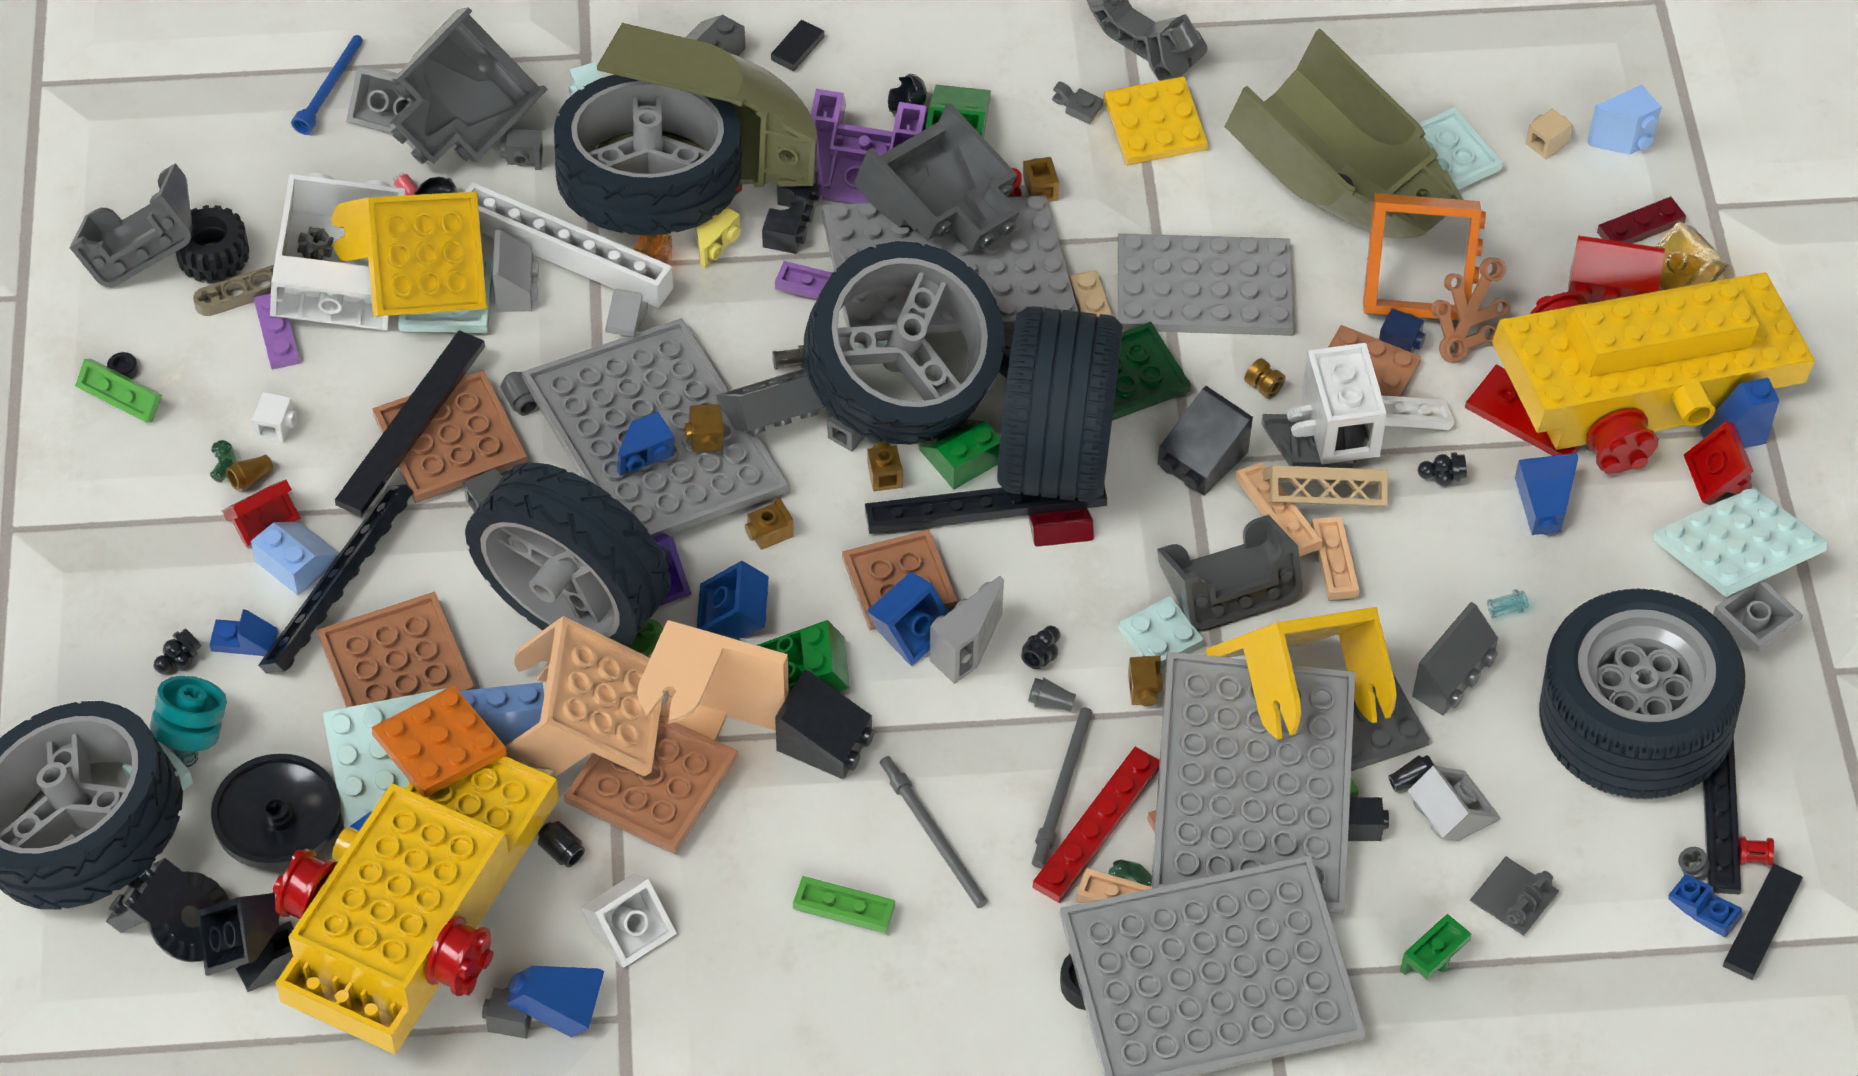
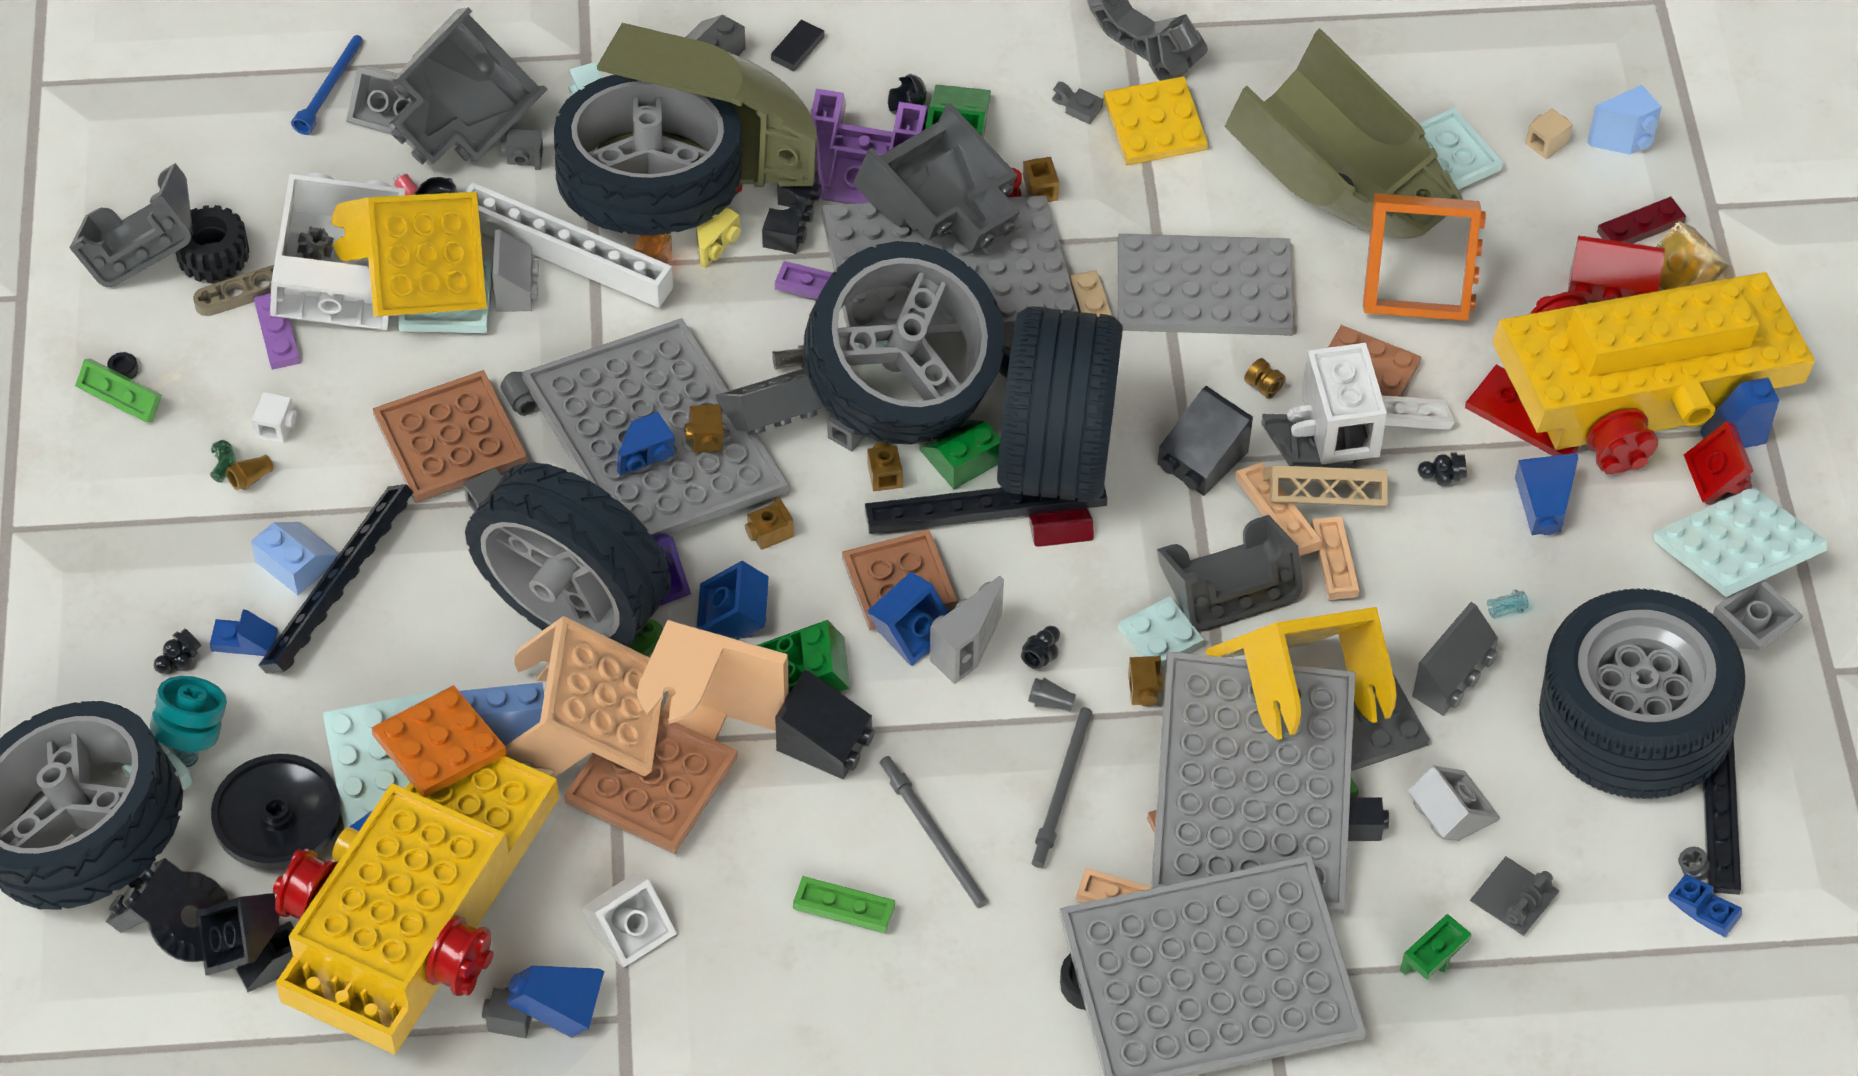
red bracket [221,479,301,547] -> none
nougat plate [317,592,475,708] -> none
black tile [335,330,485,517] -> none
black brick [538,821,585,868] -> none
light grey slope [605,289,648,337] -> none
red plate [1032,746,1159,903] -> none
clear green arm [1108,859,1152,887] -> none
dark green plate [1112,321,1191,421] -> none
dark blue brick [1379,308,1426,353] -> none
black cone [1388,755,1434,792] -> none
nougat plant [1431,257,1510,363] -> none
black tile [1722,863,1803,980] -> none
red bush [1739,836,1774,866] -> none

